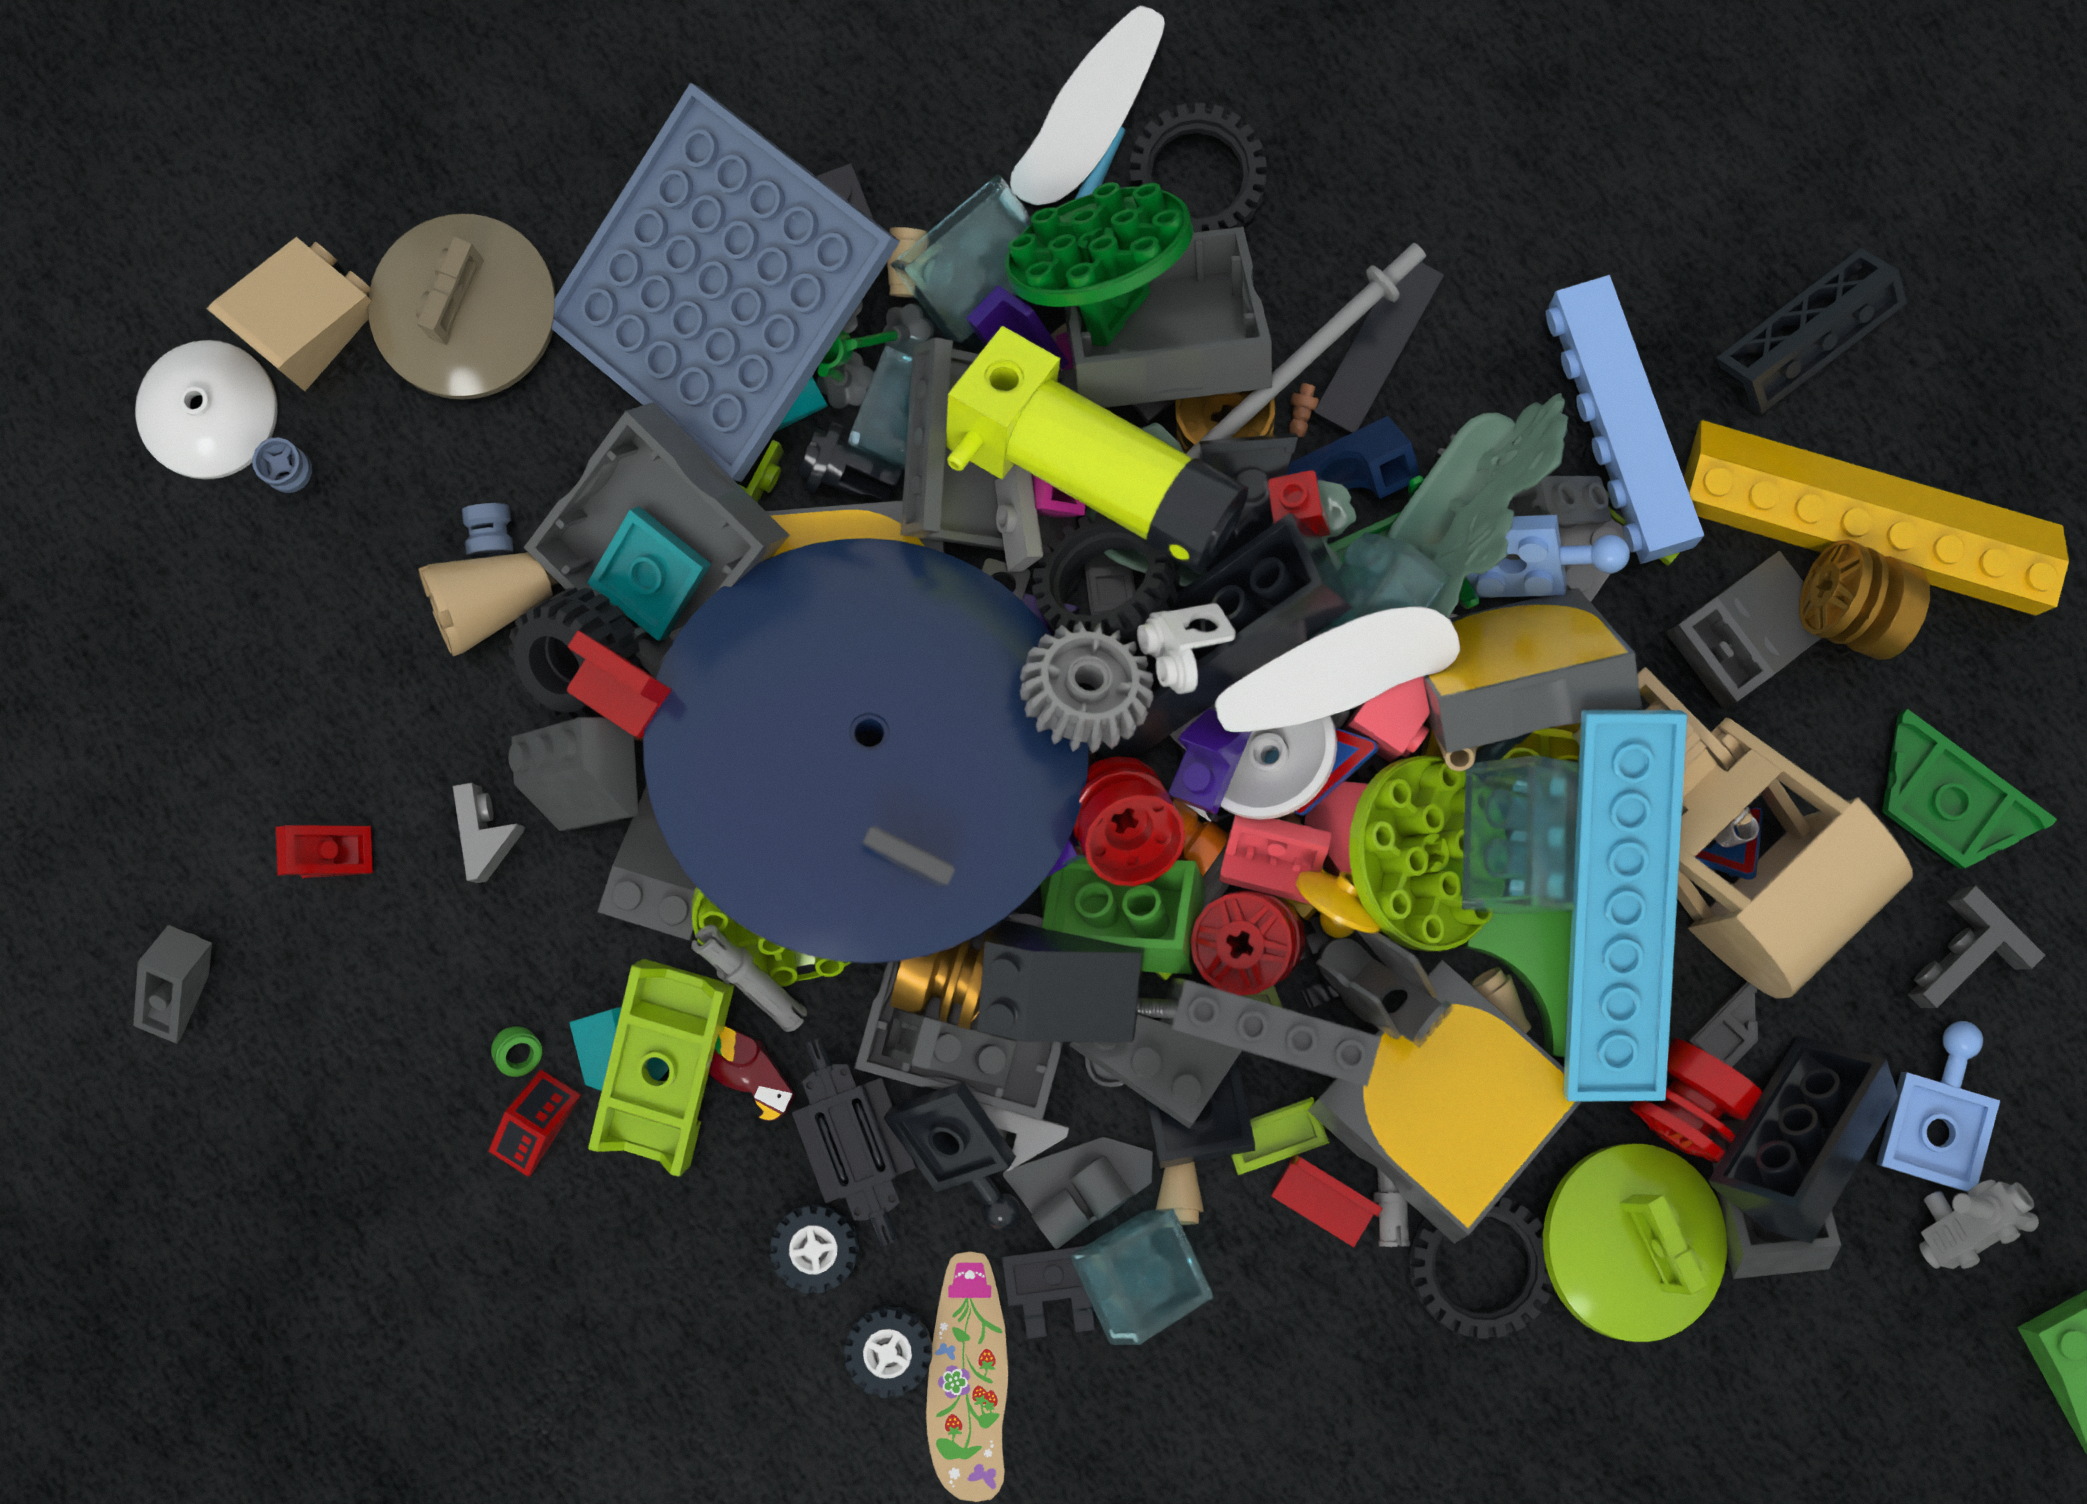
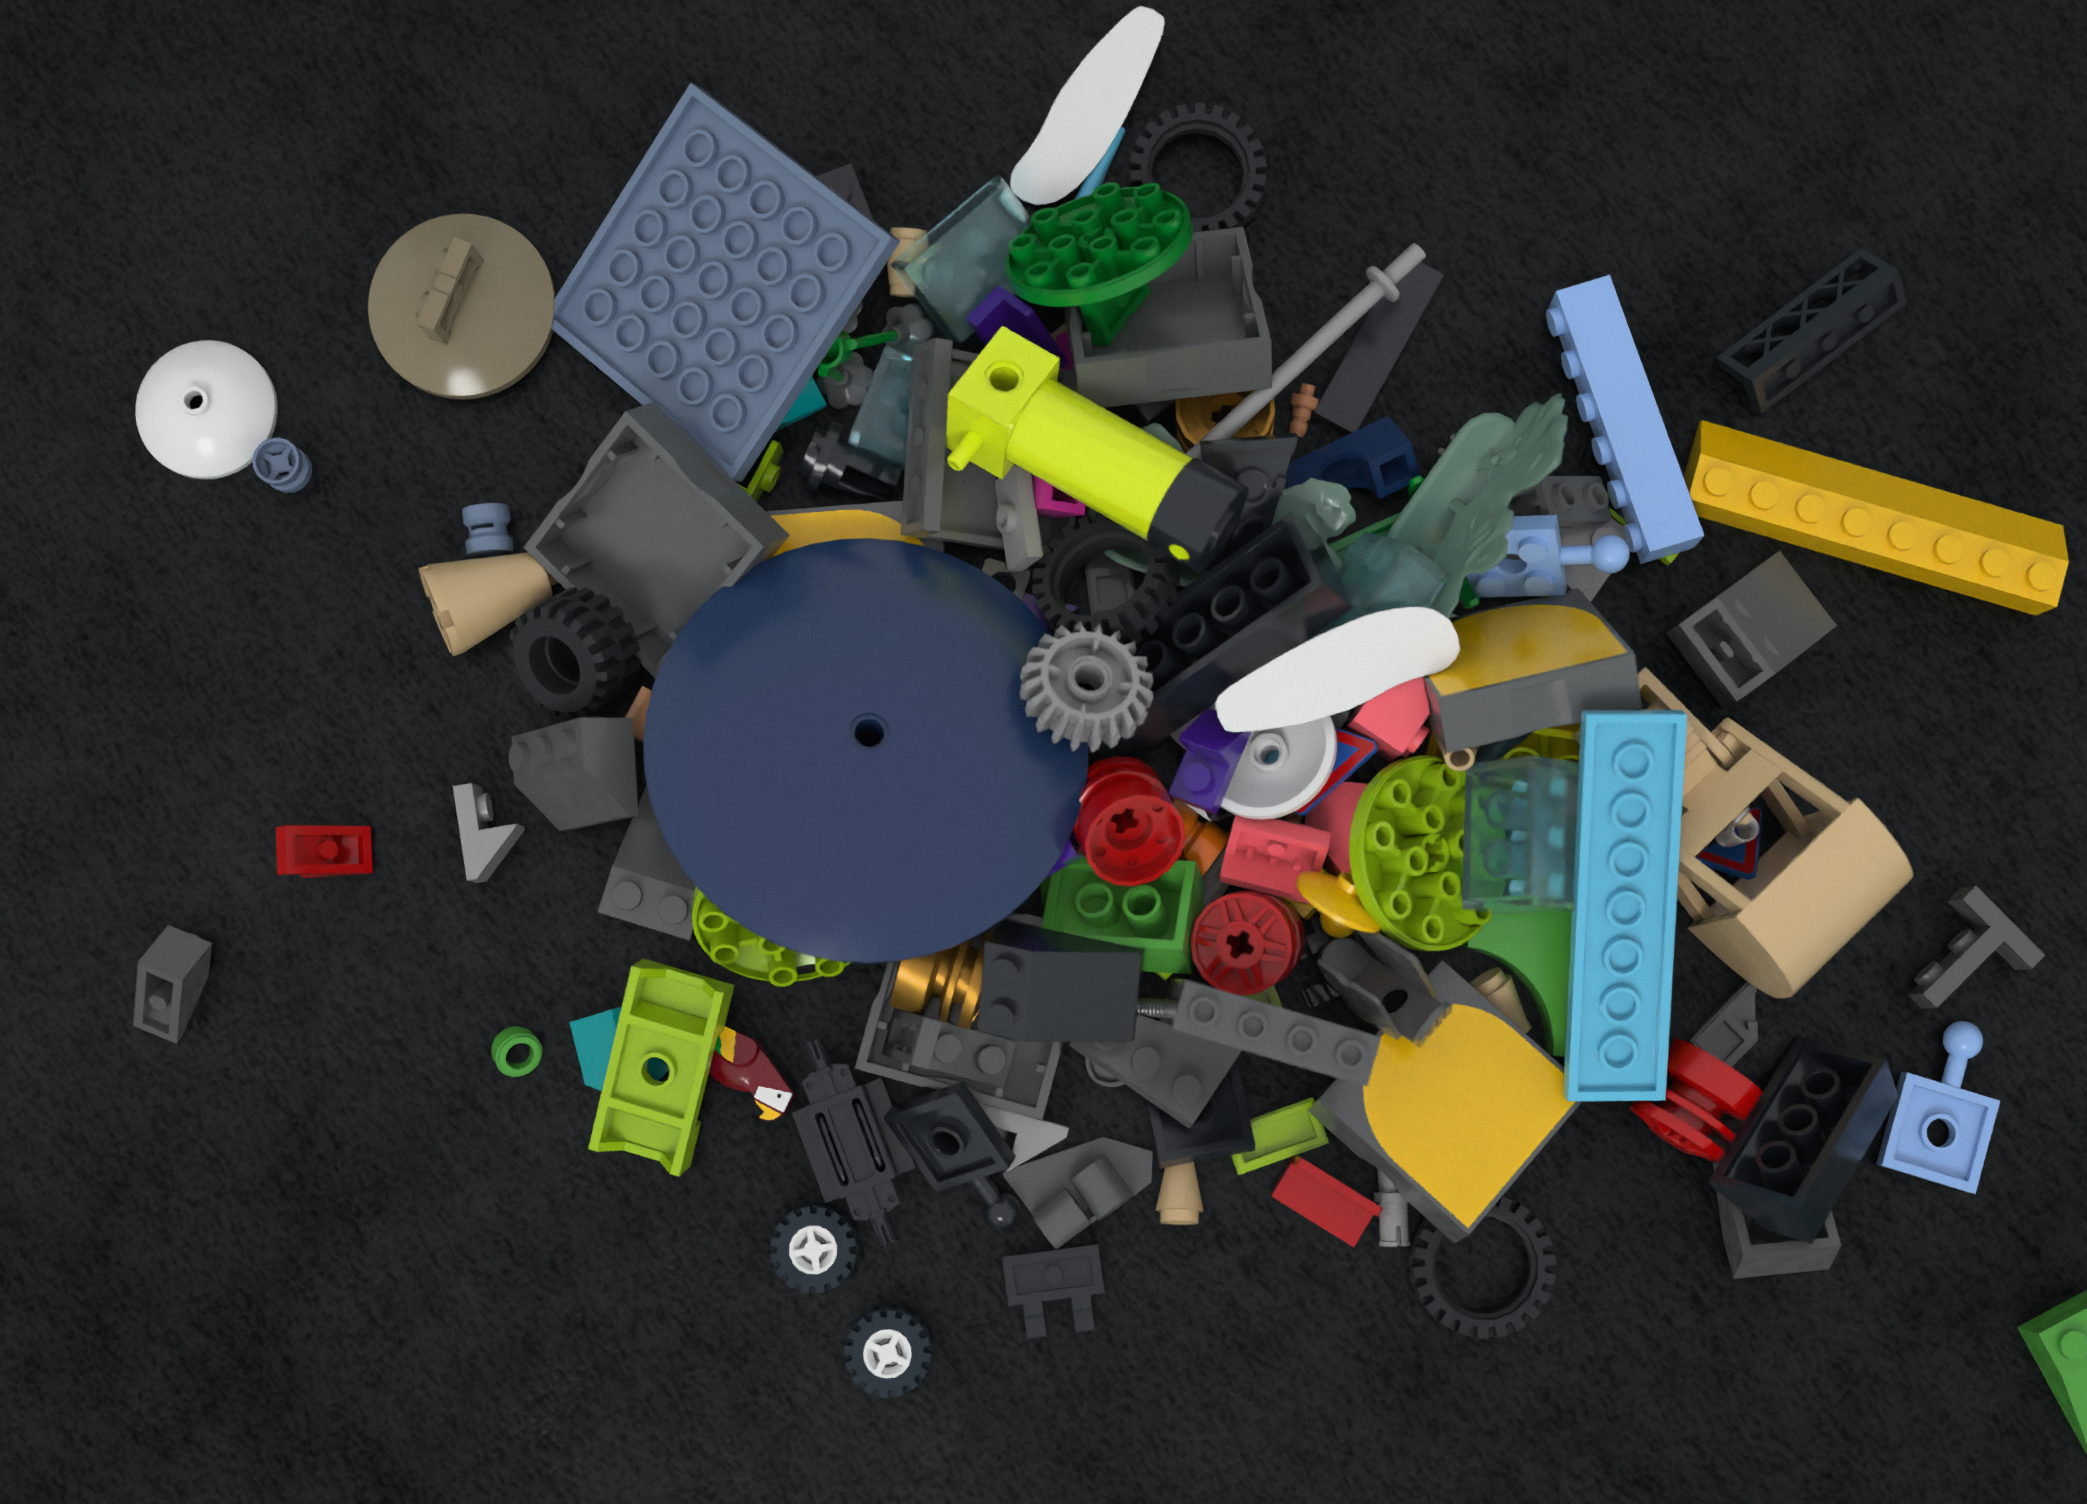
tan slope [207,237,371,391] -> none
slope [489,1069,582,1177] -> none
red panel [567,631,672,738] -> none
teal plate [587,506,712,641] -> none
light grey pin [692,925,807,1032] -> none
dark grey tile [862,826,955,887] -> none
tan sticker [926,1252,1008,1502] -> none
clear light blue brick [1070,1209,1214,1344] -> none
white bracket [1137,603,1235,694] -> none
red bracket [1268,470,1331,537] -> none
lime bracket [1543,1144,1727,1342] -> none
pearl gold wheel [1799,539,1930,660] -> none
green wing [1882,709,2057,869] -> none
light grey piece [1919,1180,2039,1269] -> none

